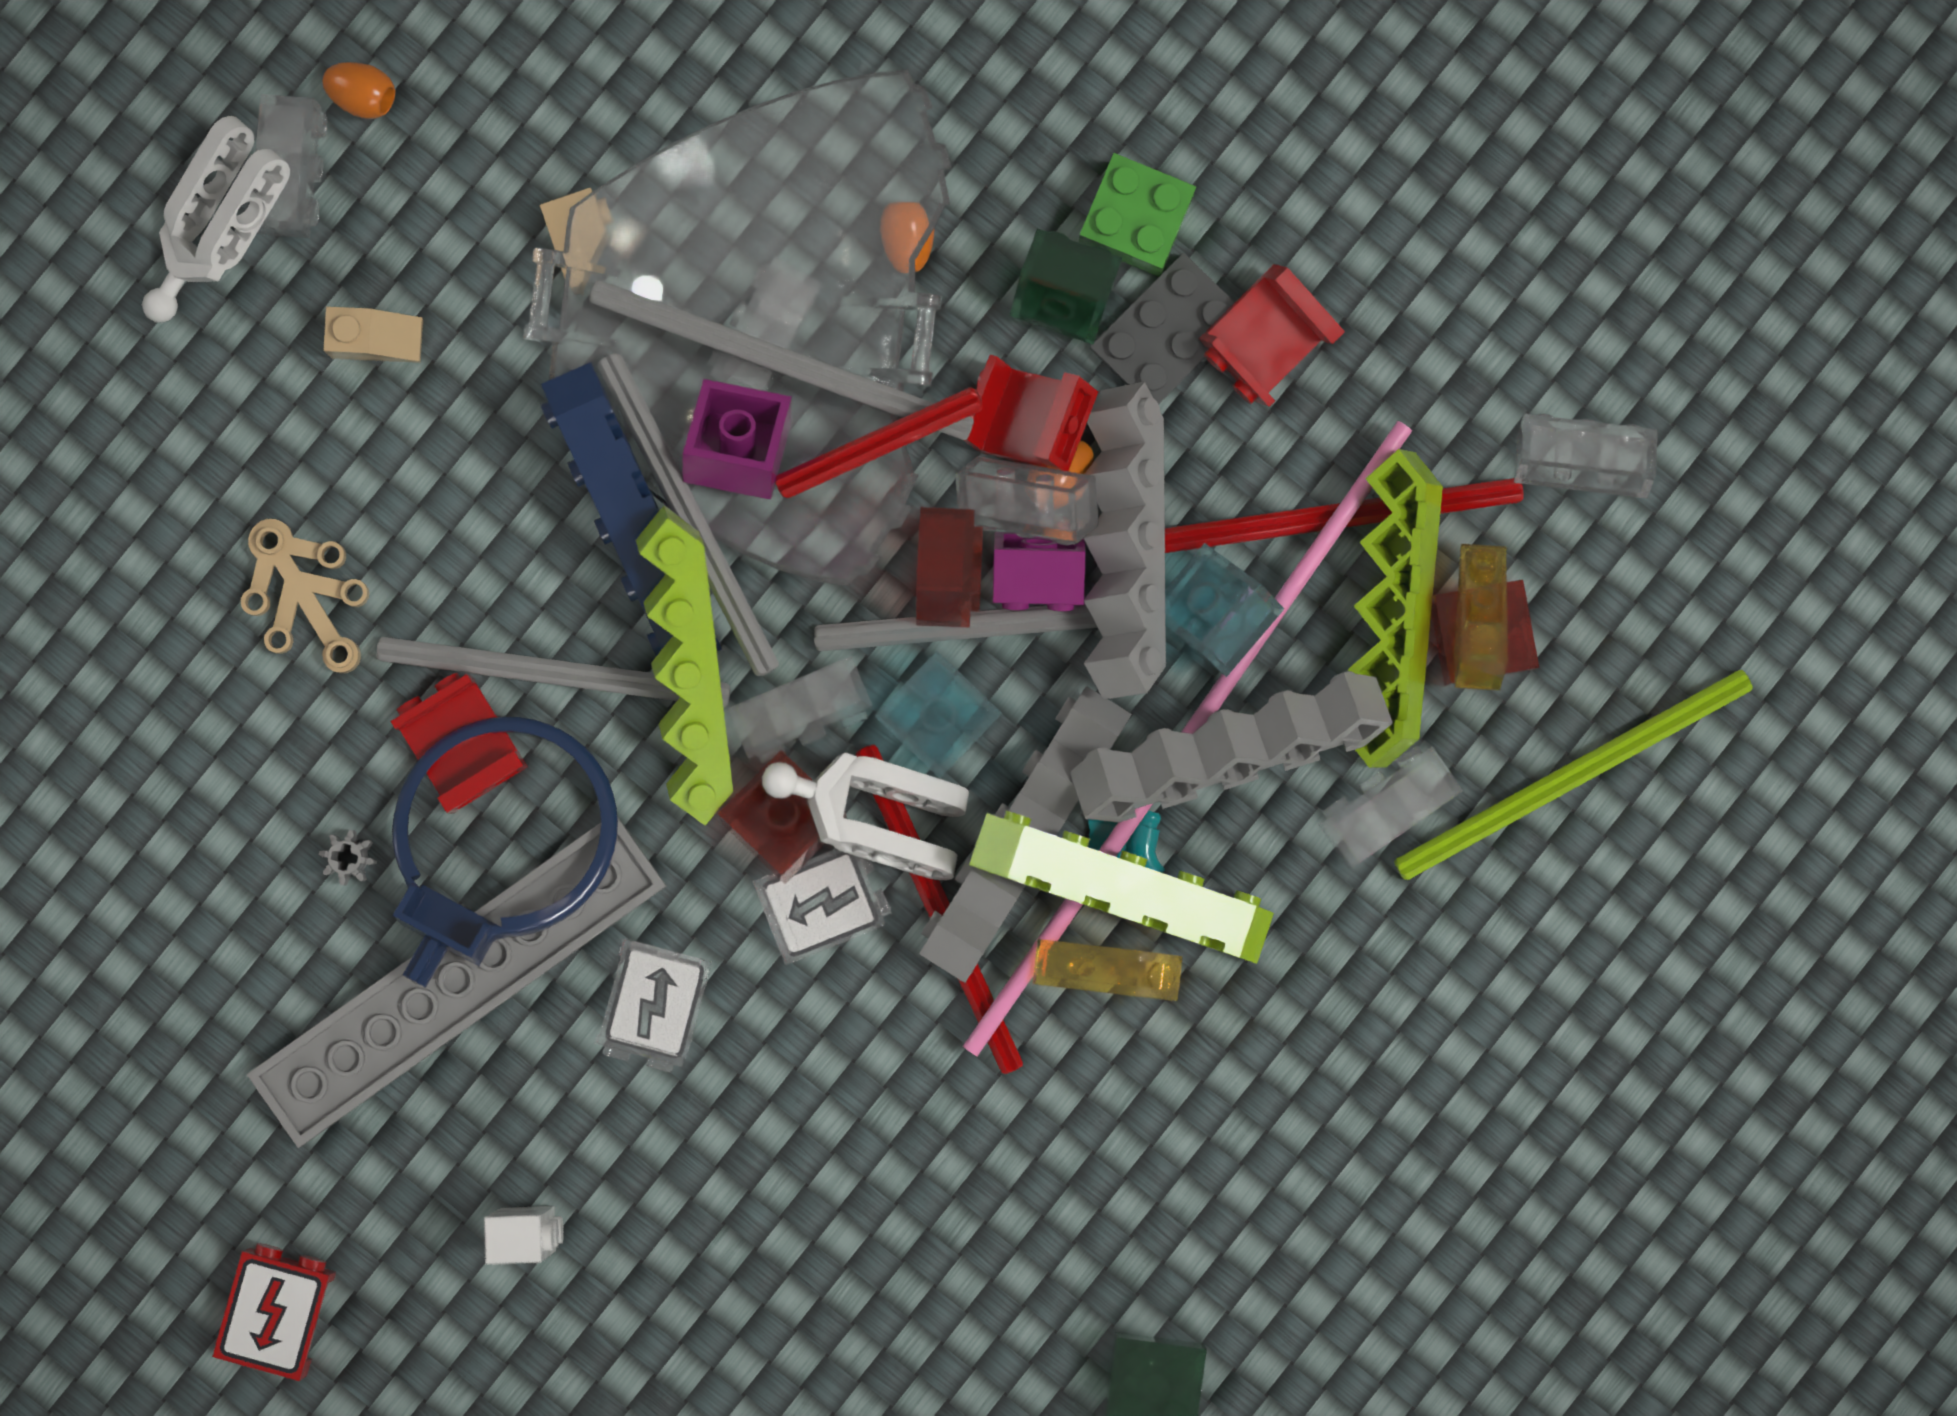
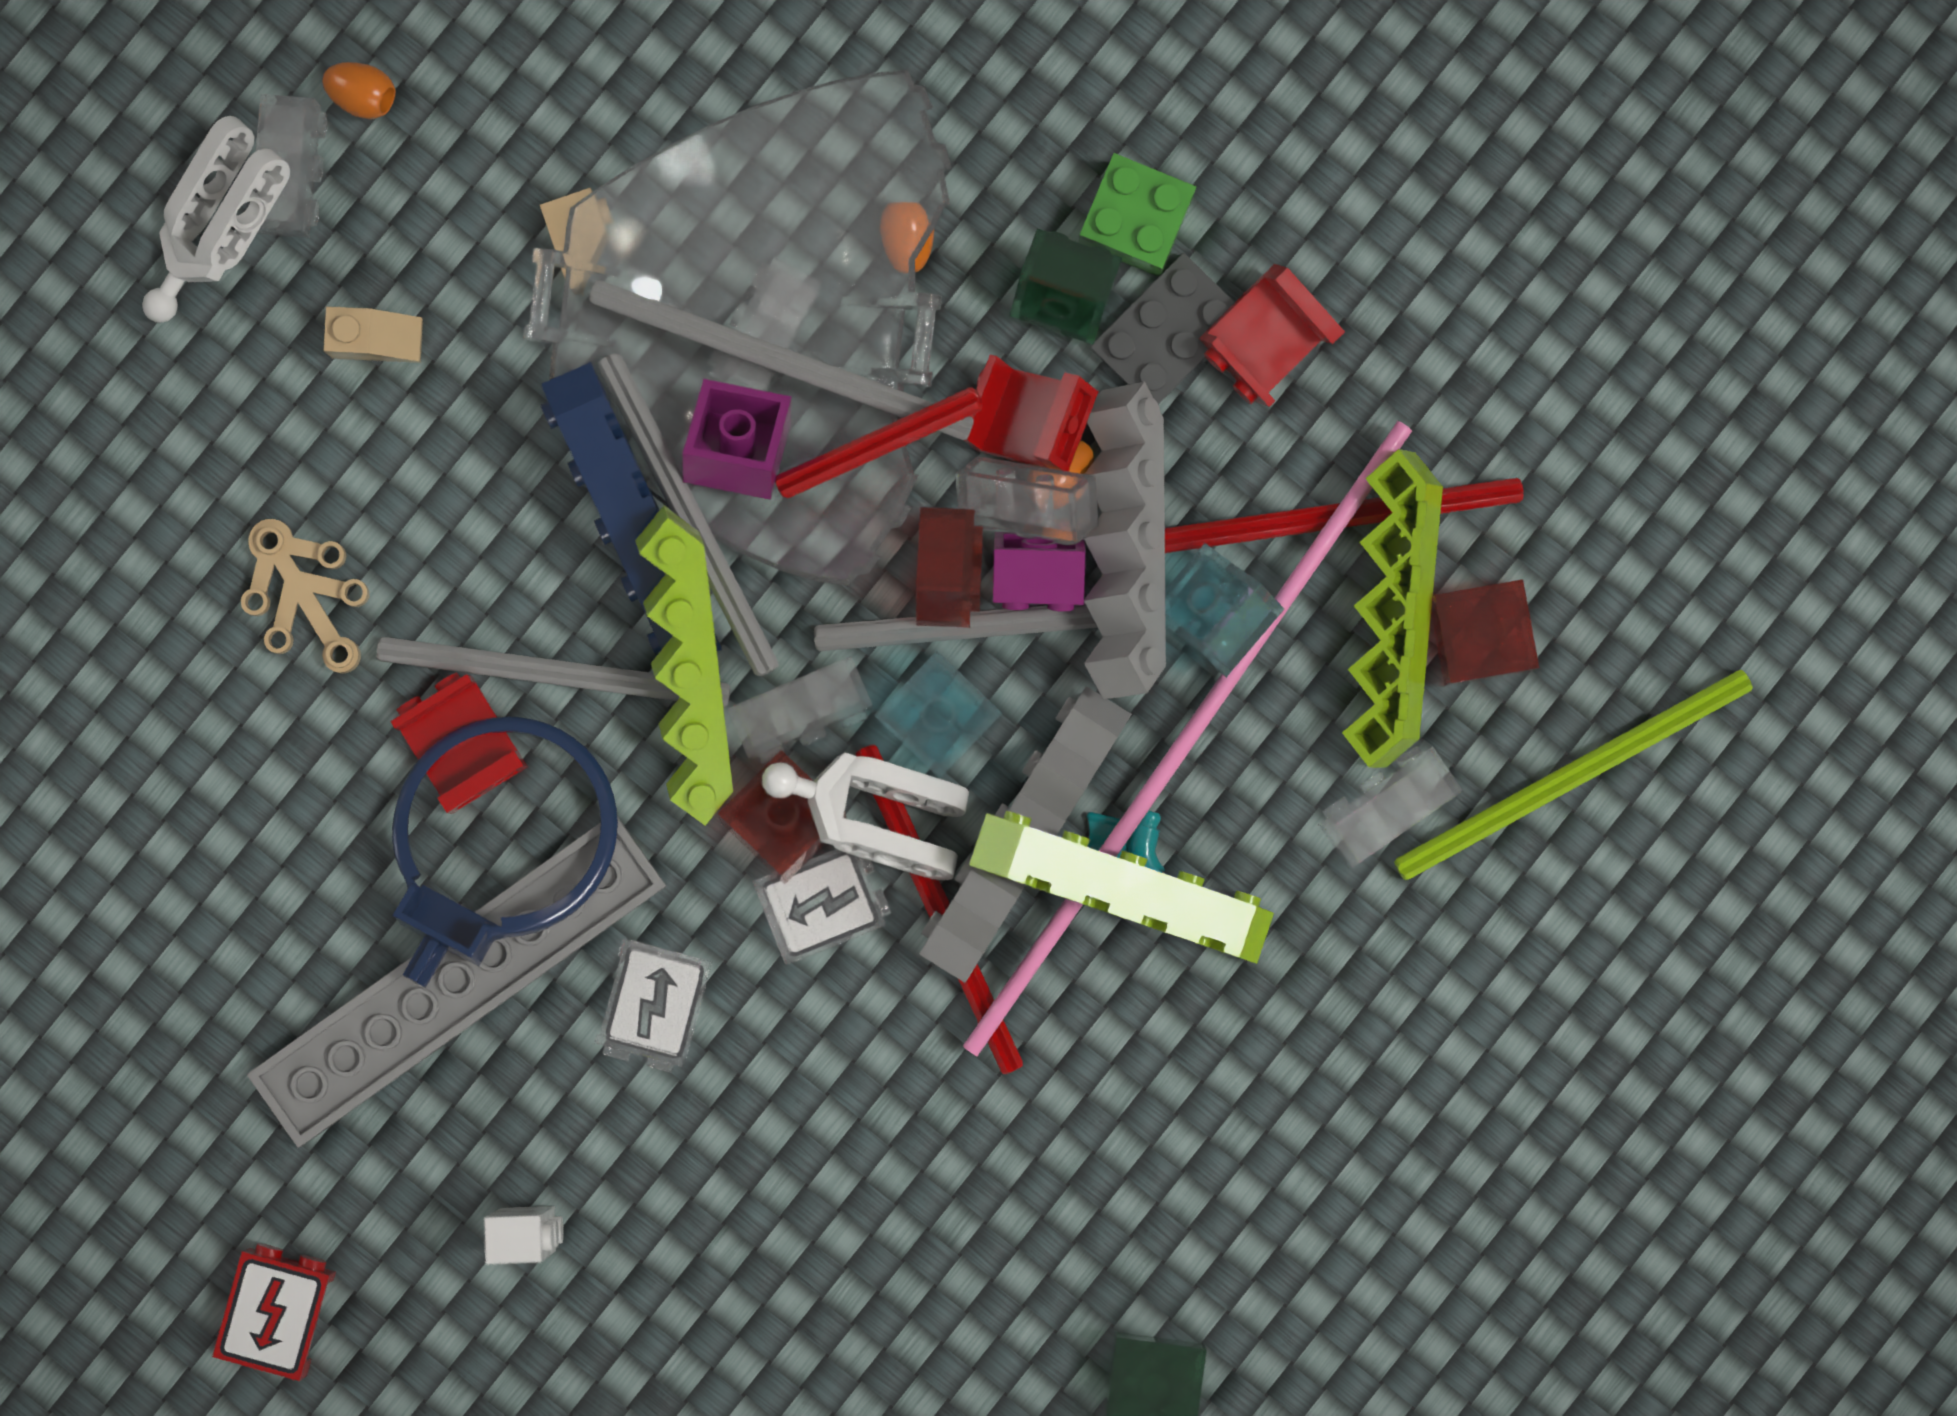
light grey gear [319,830,377,886] -> none
clear yellow slope [1032,939,1183,1001] -> none
light grey brick [1070,672,1393,822] -> none
clear yellow slope [1454,544,1508,690] -> none
clear brick [1514,414,1657,499] -> none

